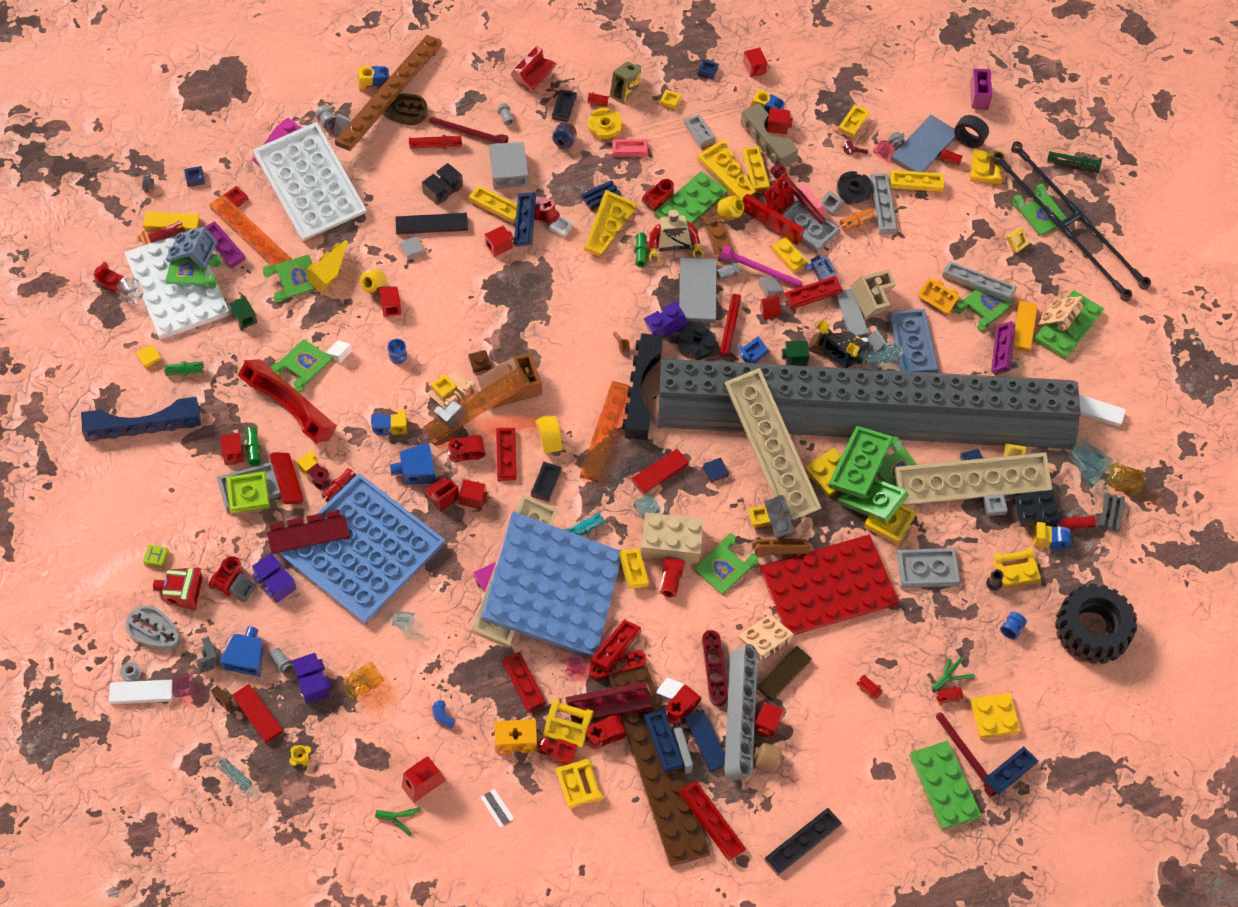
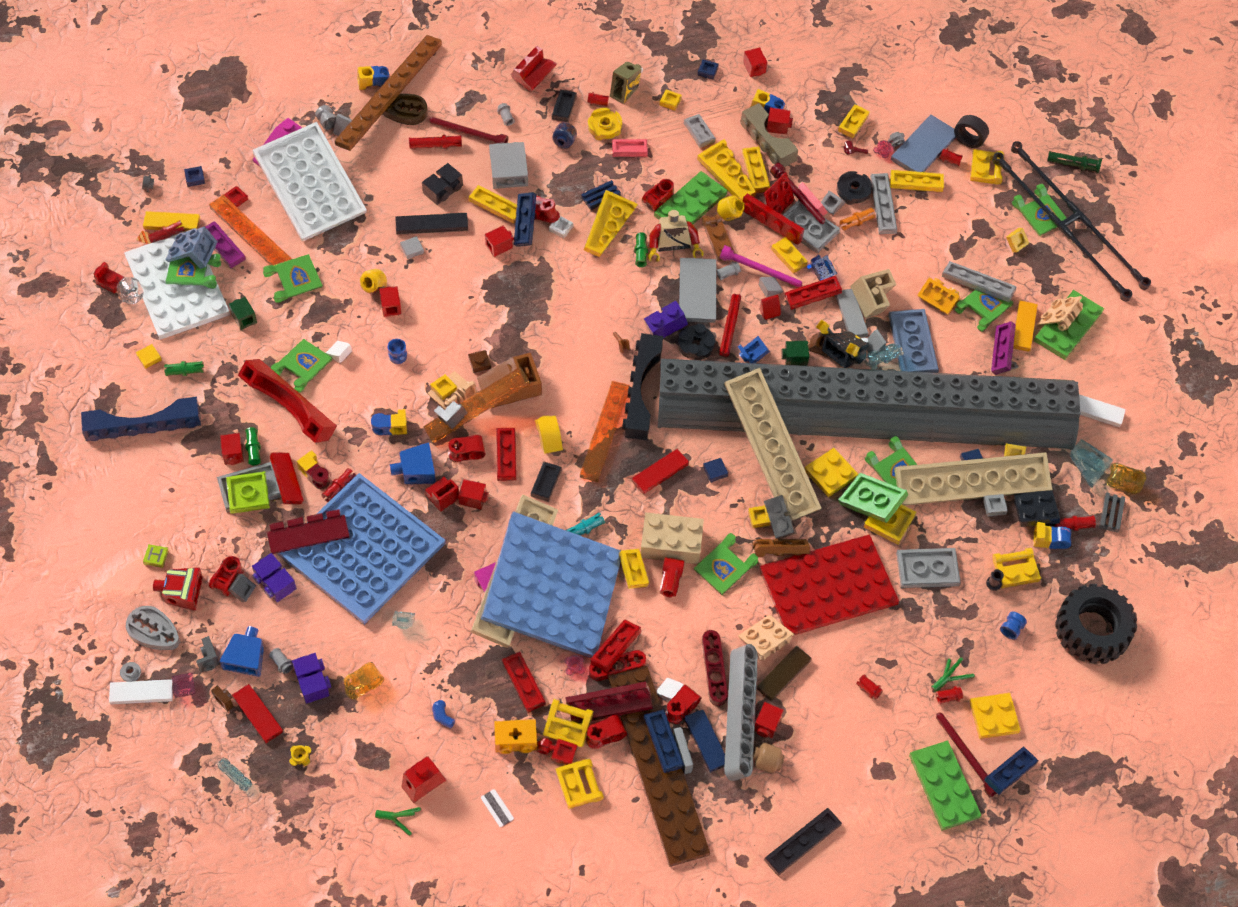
yellow slope [305,240,348,293] -> none
clear light blue plate [633,494,660,520] -> none
red tile [678,781,746,862] -> none
bright green plate [829,426,893,499] -> none
magenta brick [970,69,992,109] -> none

